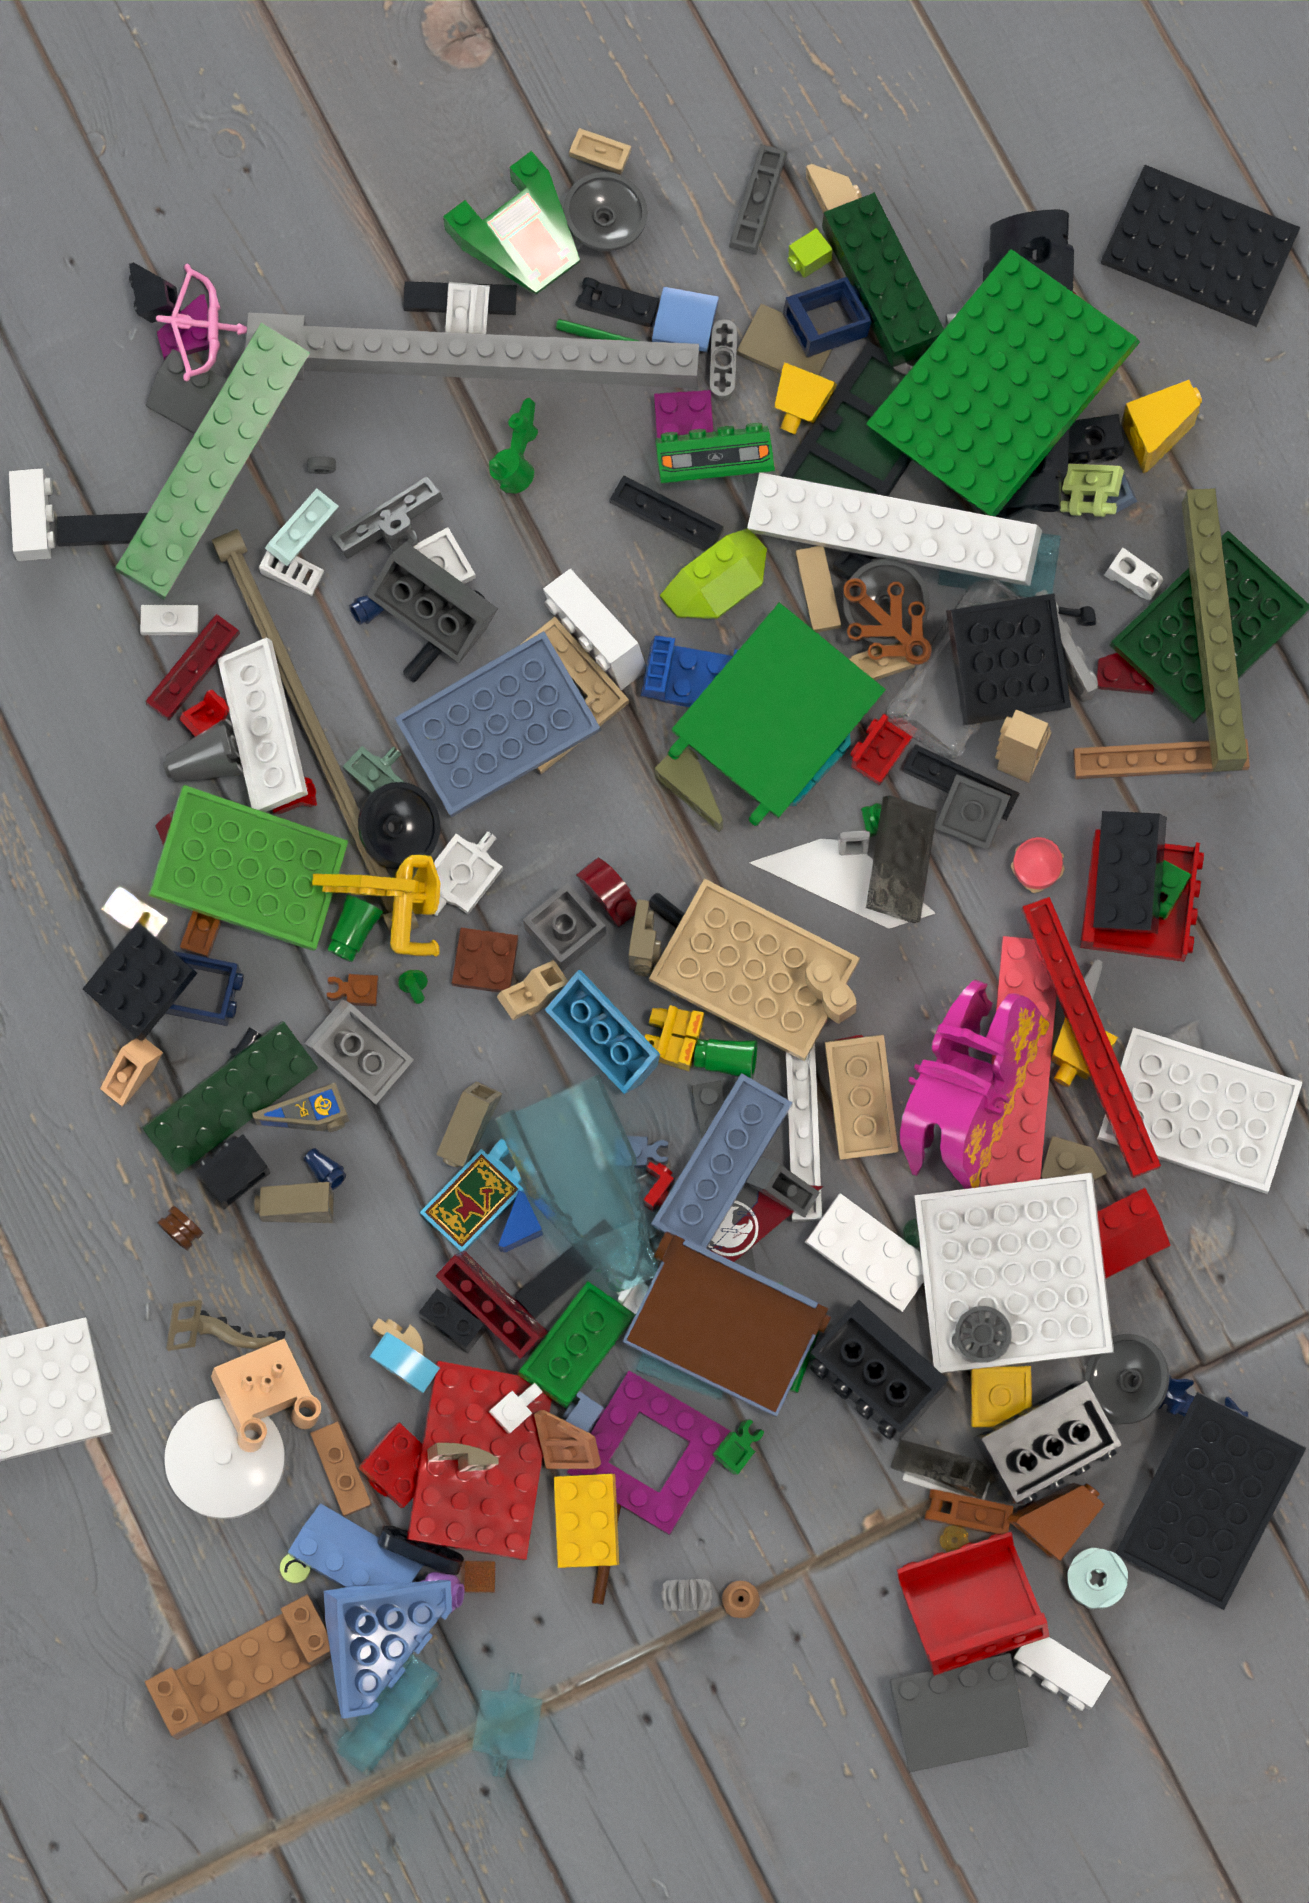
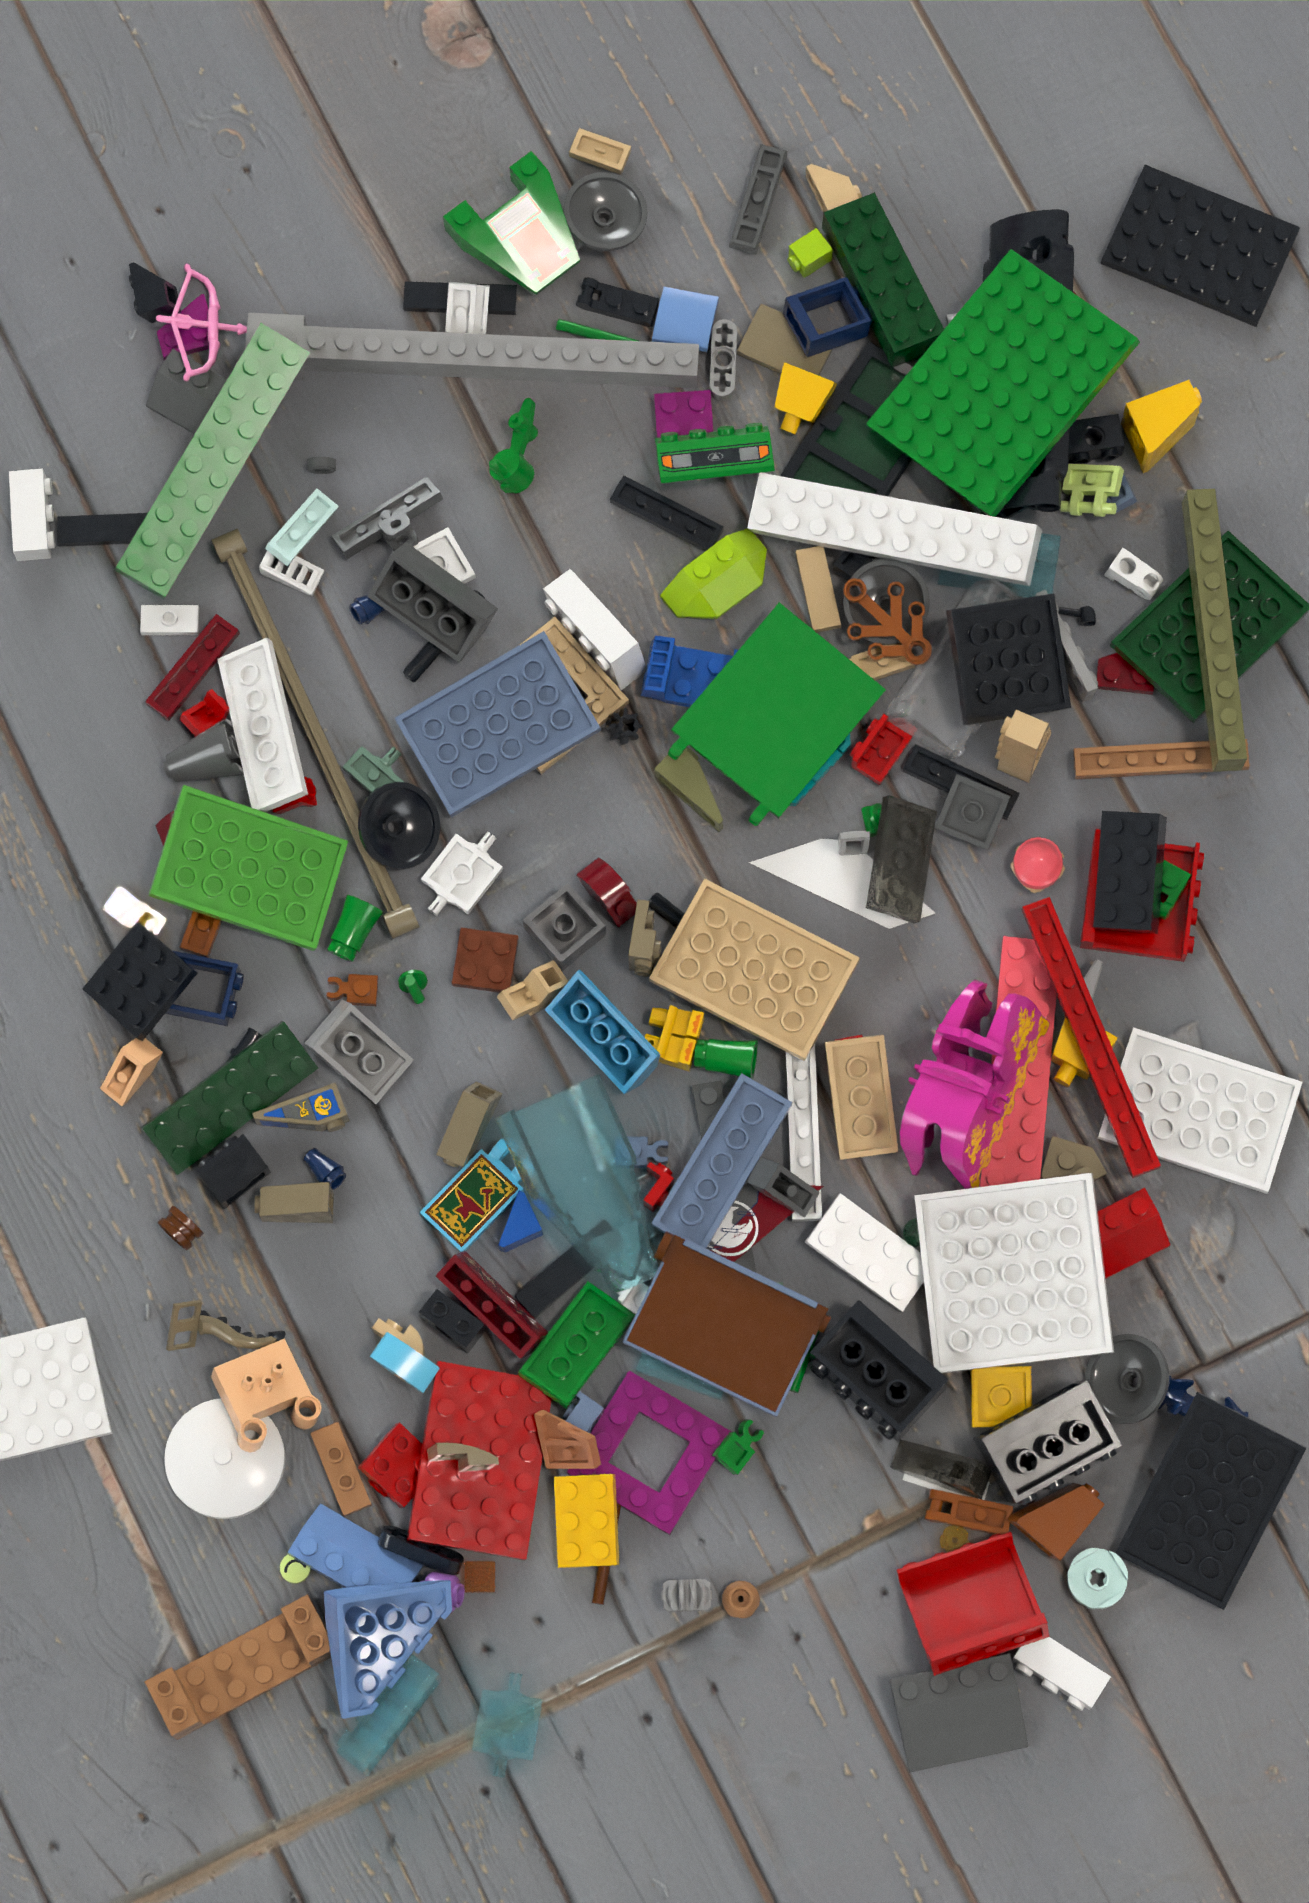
yellow plate [312,855,441,957] -> none
white plate [489,1383,542,1434] -> none
tan brick [805,957,856,1024] -> none
dark grey wheel [955,1306,1012,1363] -> none
none -> black gear [605,708,643,745]

